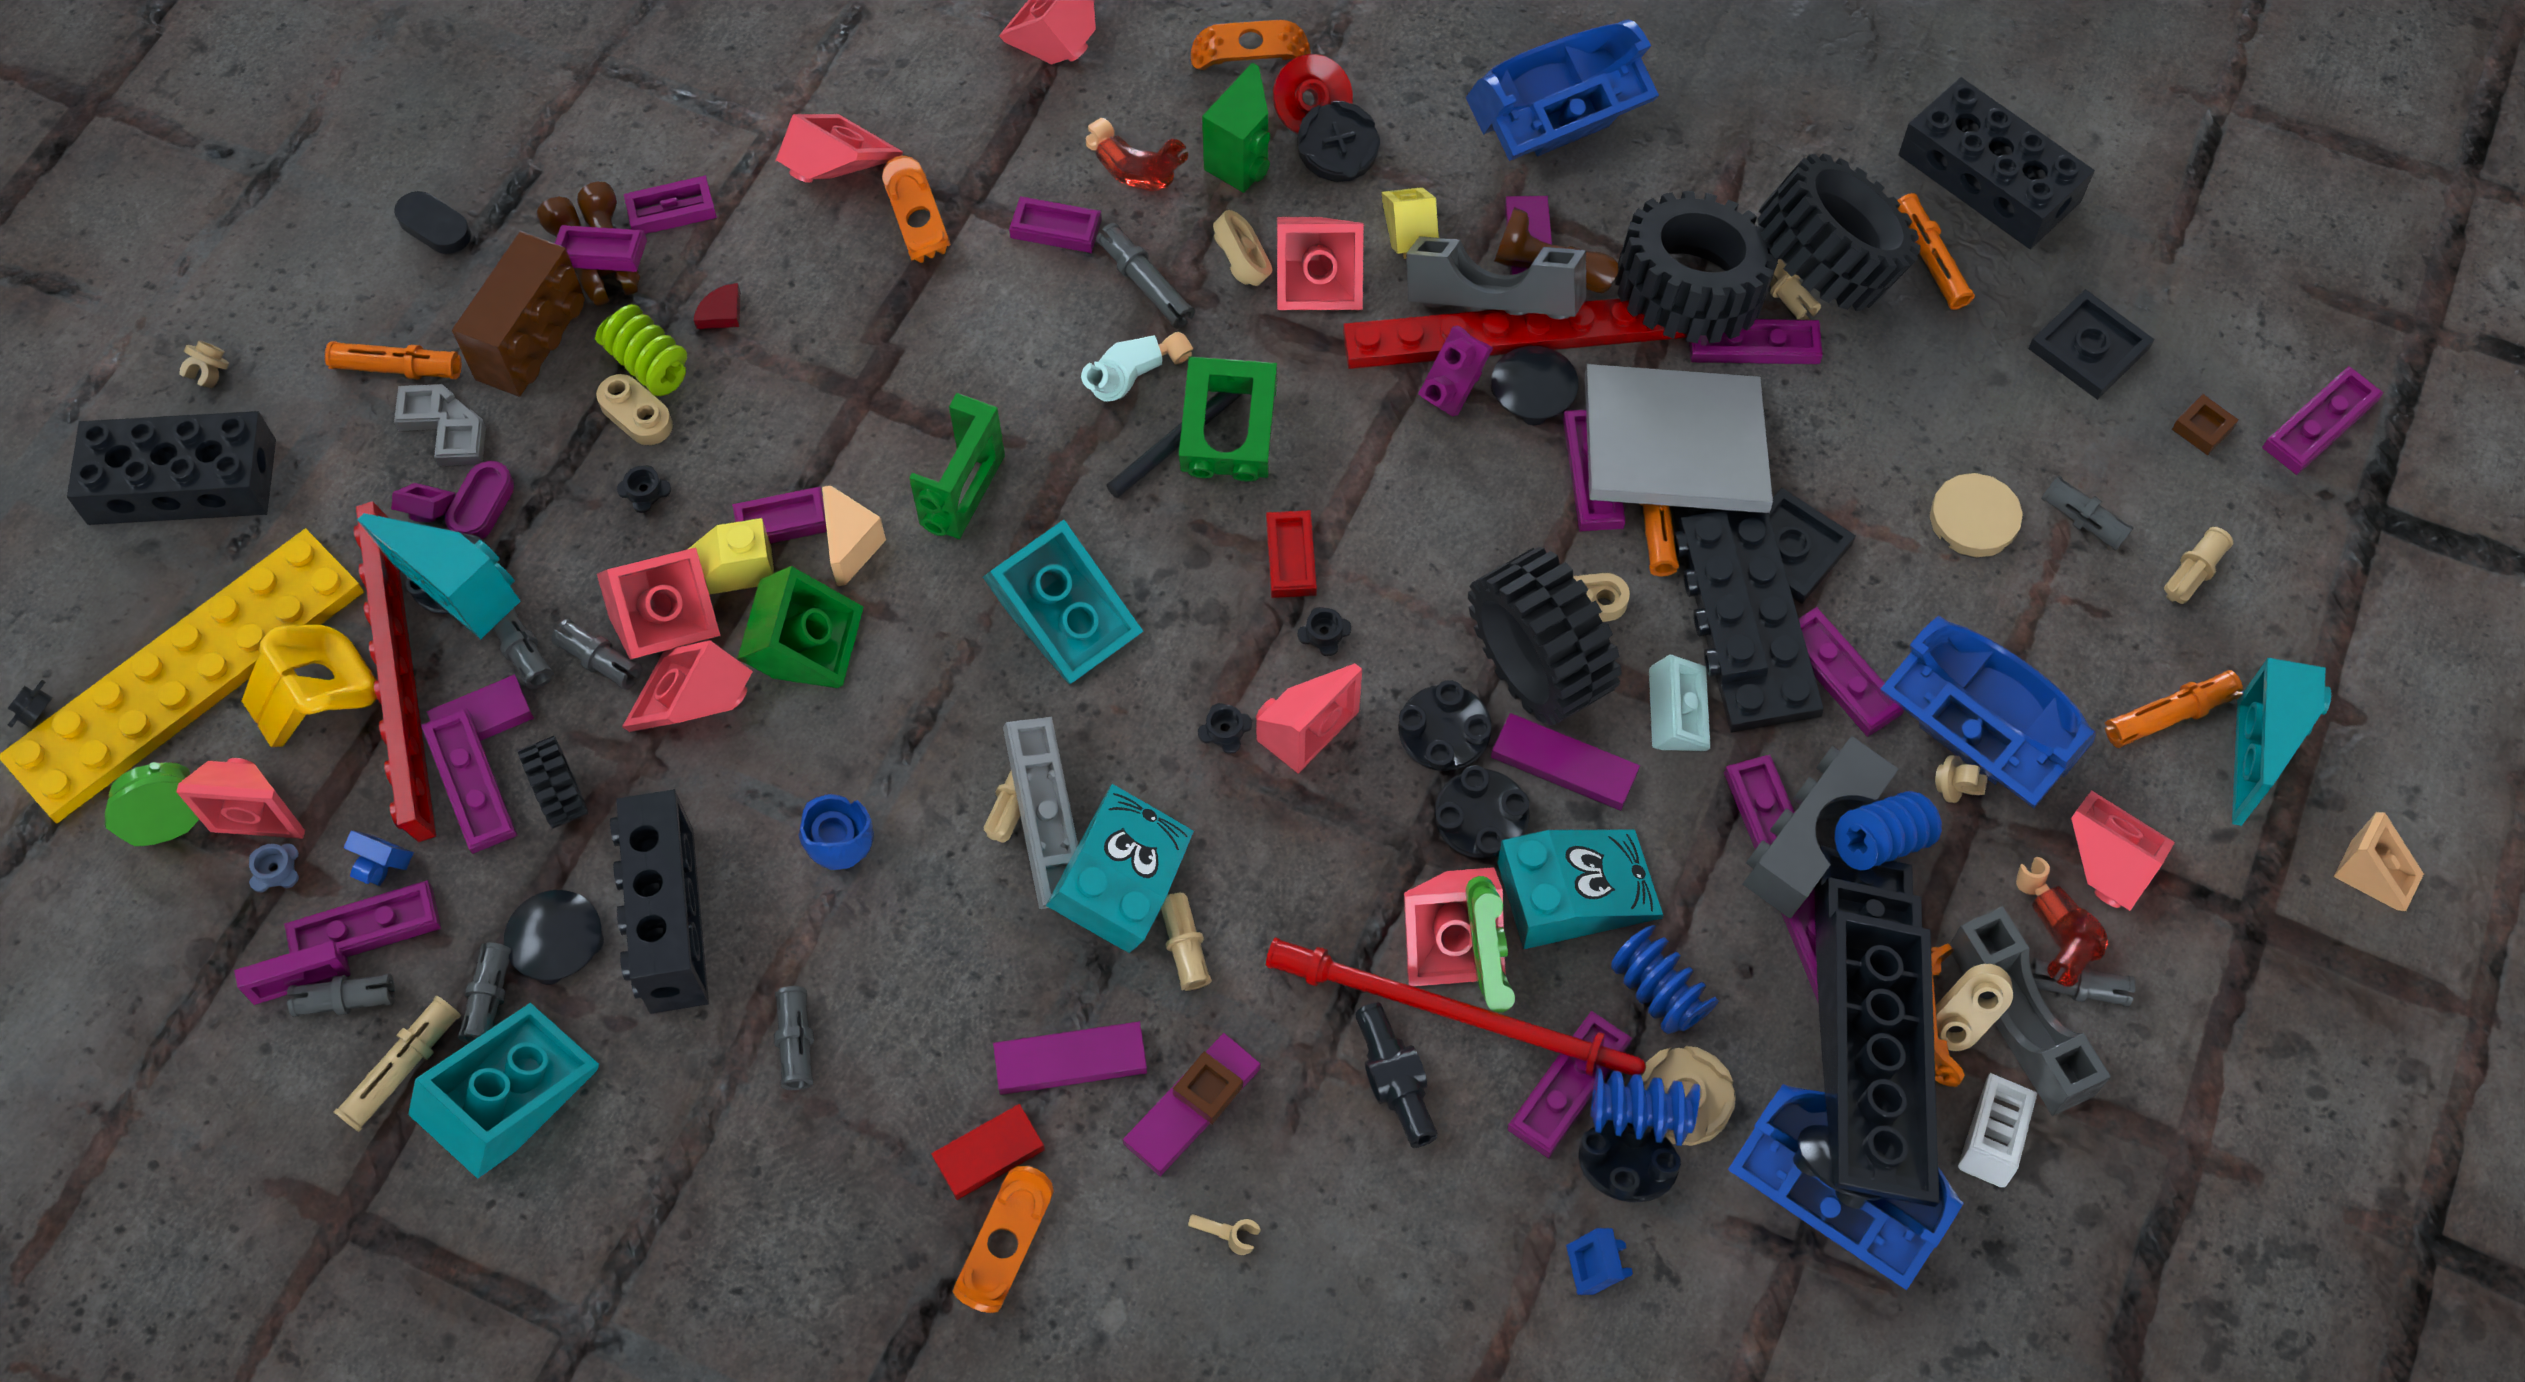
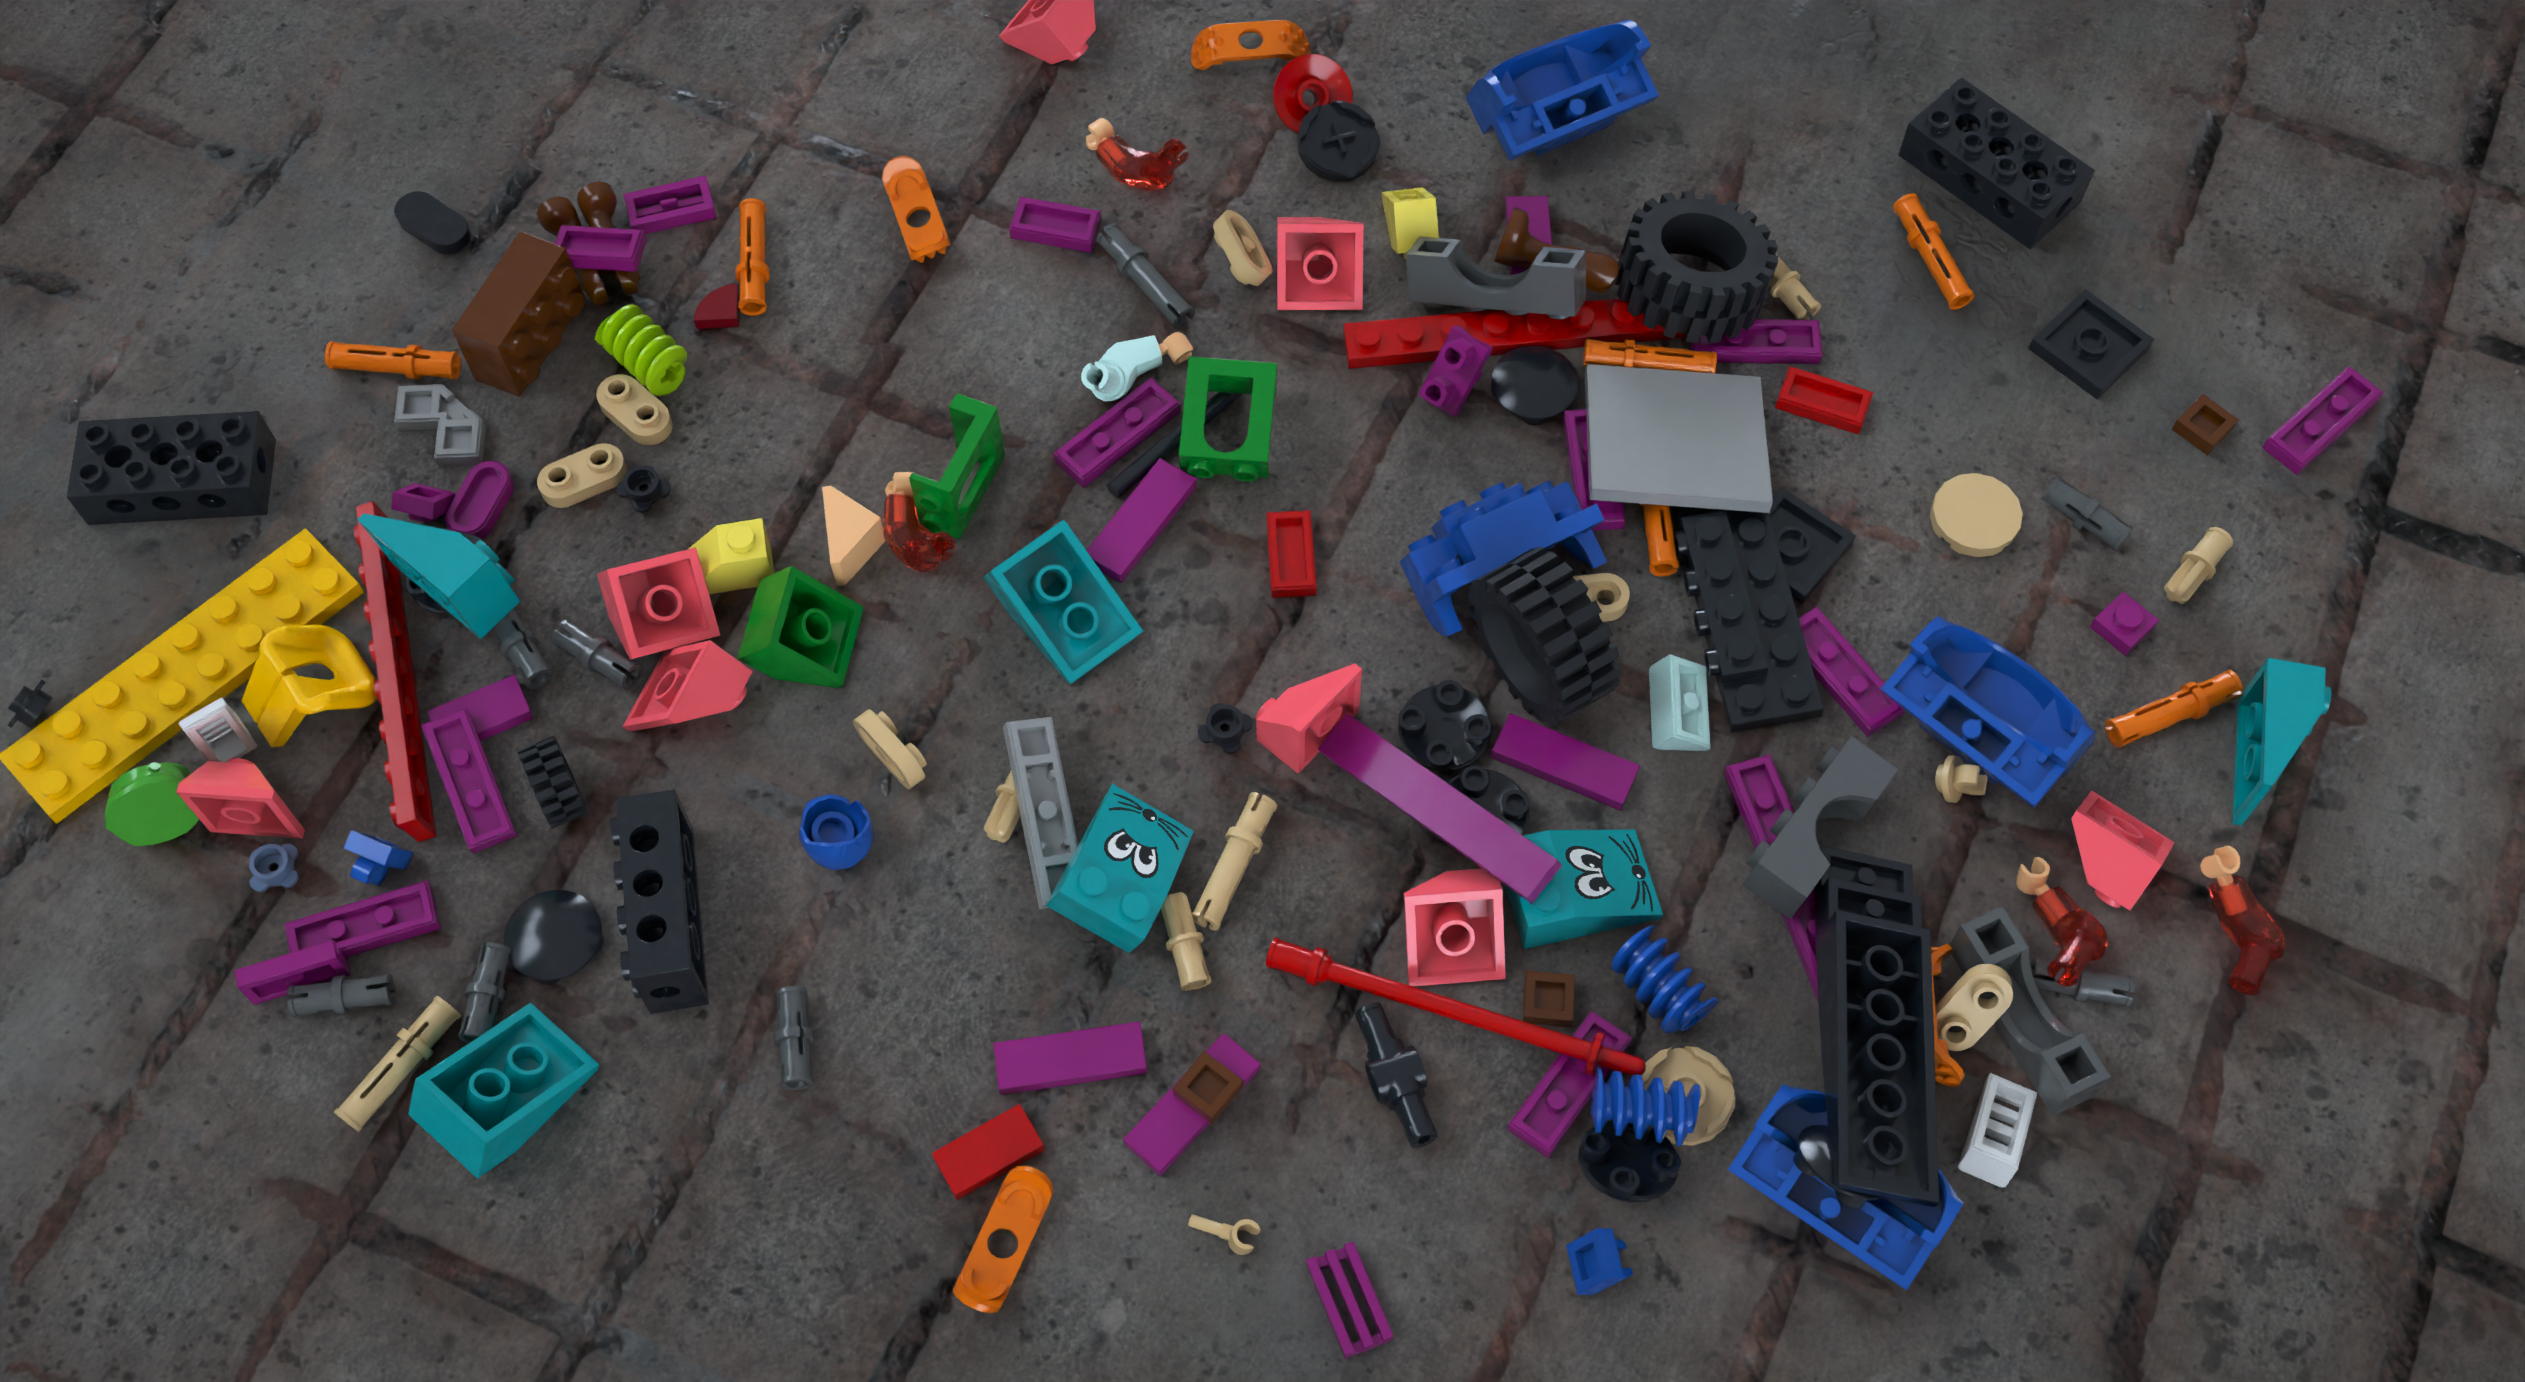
tan plate [180,341,229,388] -> none
magenta tile [732,486,827,544] -> none
coral slope [776,114,903,183] -> none
green slope [1202,63,1270,193] -> none
black plate [1297,607,1351,656] -> none
plate [1466,876,1515,1012] -> none
black tyre [1758,154,1920,311] -> none
blue piece [1834,791,1942,871] -> none
light nougat slope [2334,812,2424,911] -> none
none -> white slope [178,697,258,762]
none -> tan plate [537,443,627,508]
none -> orange pin [735,198,770,316]
none -> tan plate [853,709,927,789]
none -> clear red arm [883,472,956,572]
none -> magenta tile [1053,377,1181,488]
none -> magenta tile [1086,458,1197,583]
none -> tan pin [1192,792,1277,931]
none -> magenta tile [1306,1241,1393,1359]
none -> magenta tile [1318,713,1562,904]
none -> blue piece [1399,480,1607,637]
none -> reddish brown tile [1523,970,1575,1027]
none -> orange pin [1583,339,1717,373]
none -> red tile [1775,366,1874,435]
none -> magenta plate [2090,591,2159,656]
none -> clear red arm [2200,846,2285,995]

